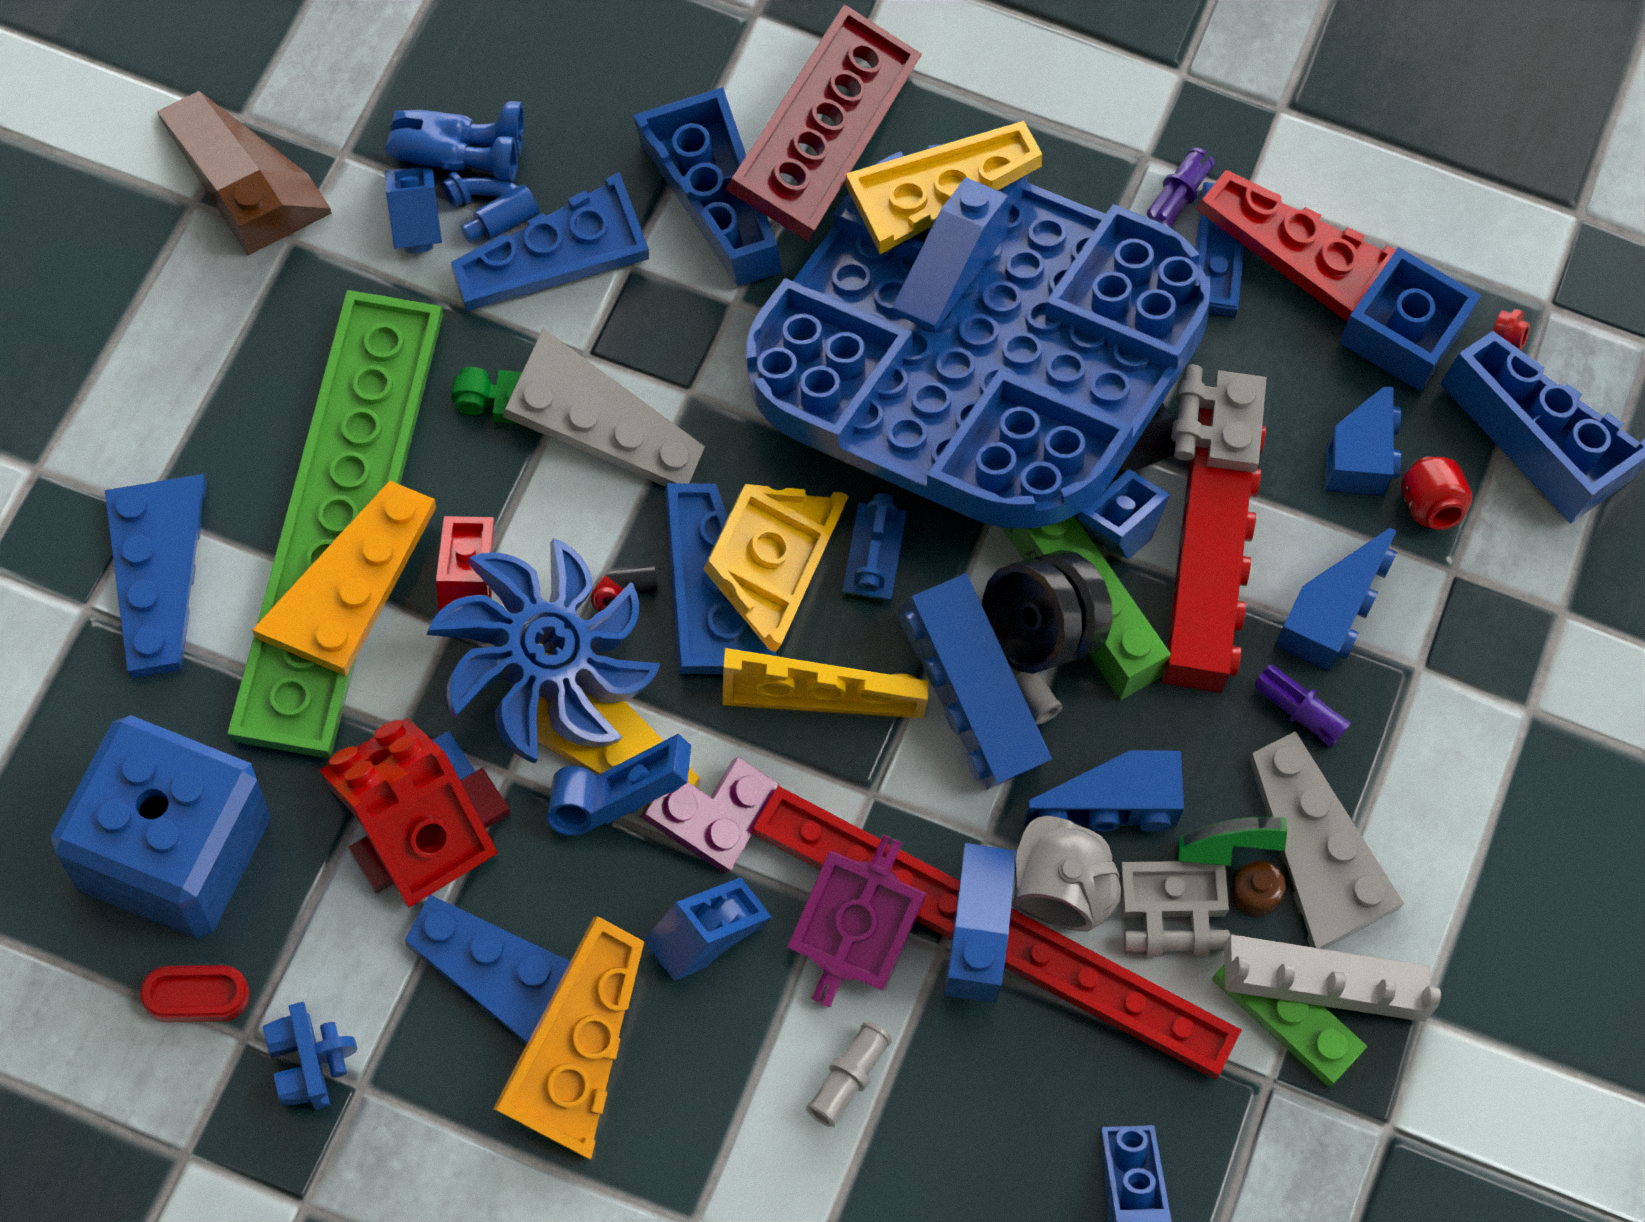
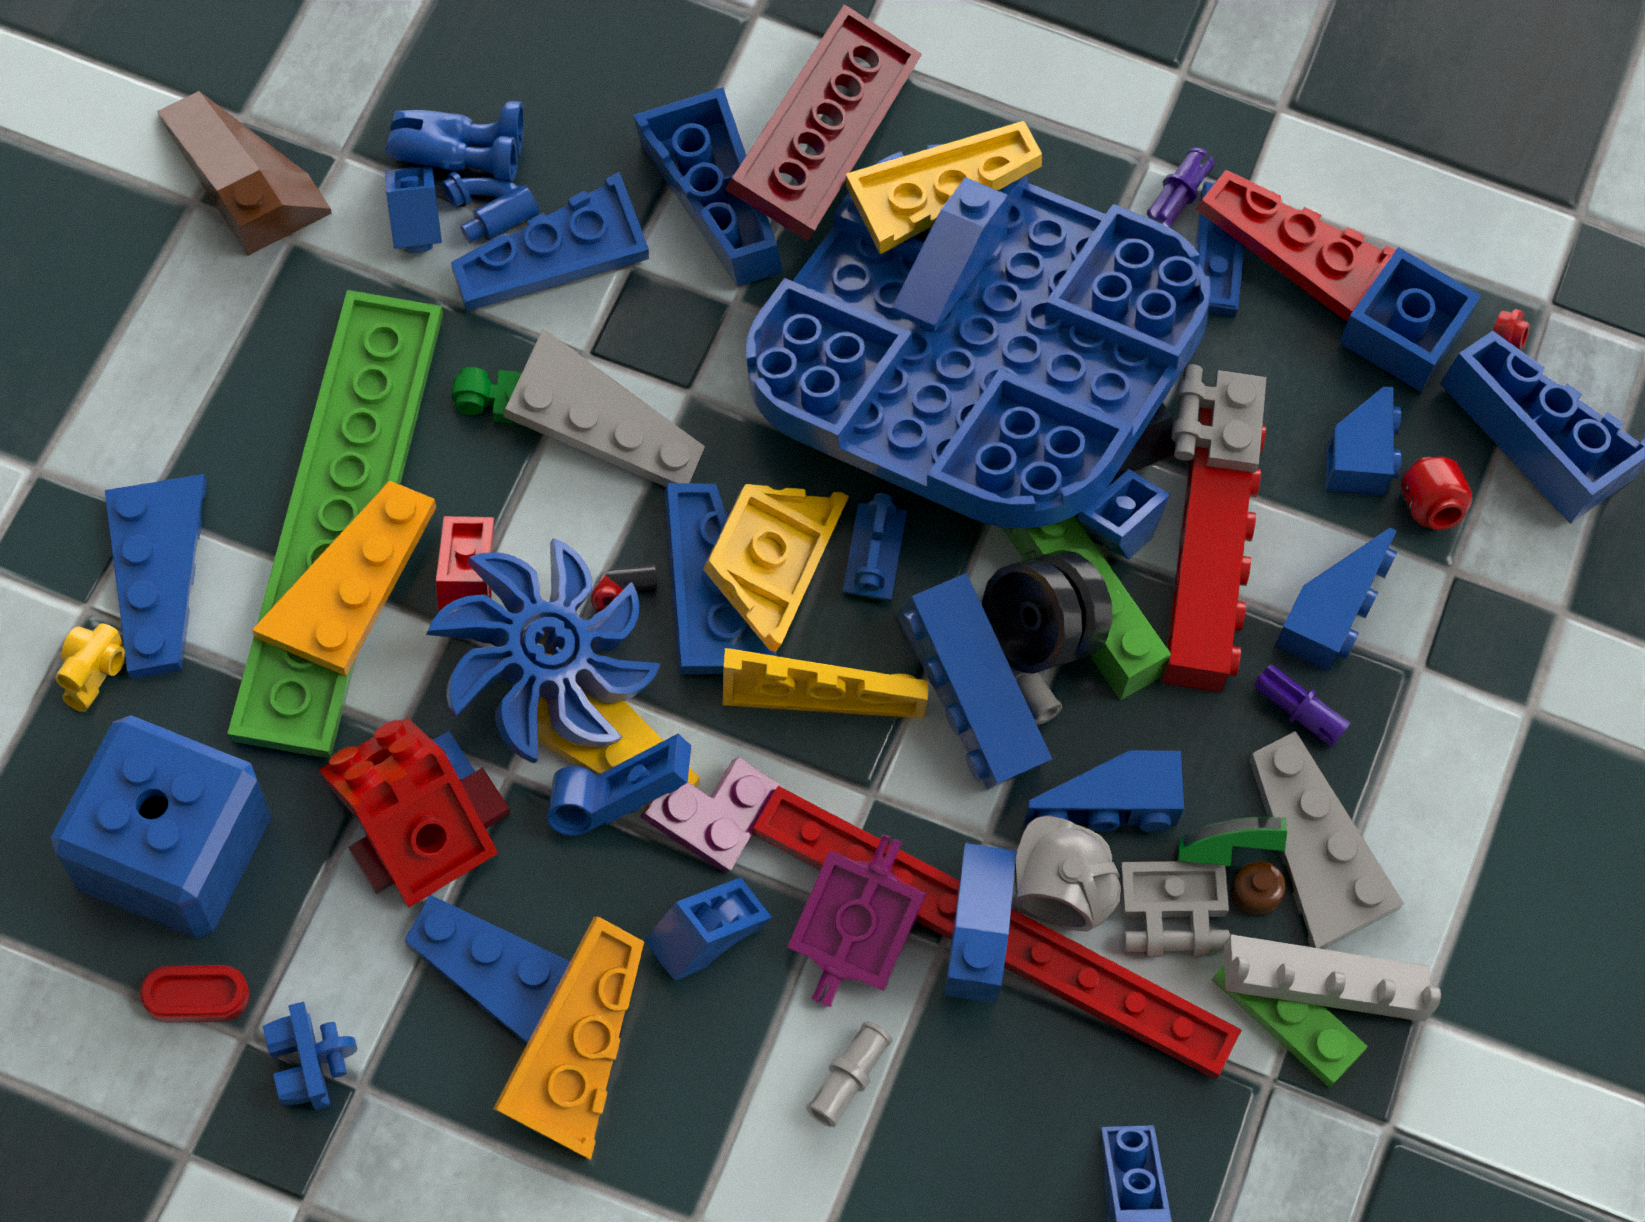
none -> yellow plate [55,624,125,712]

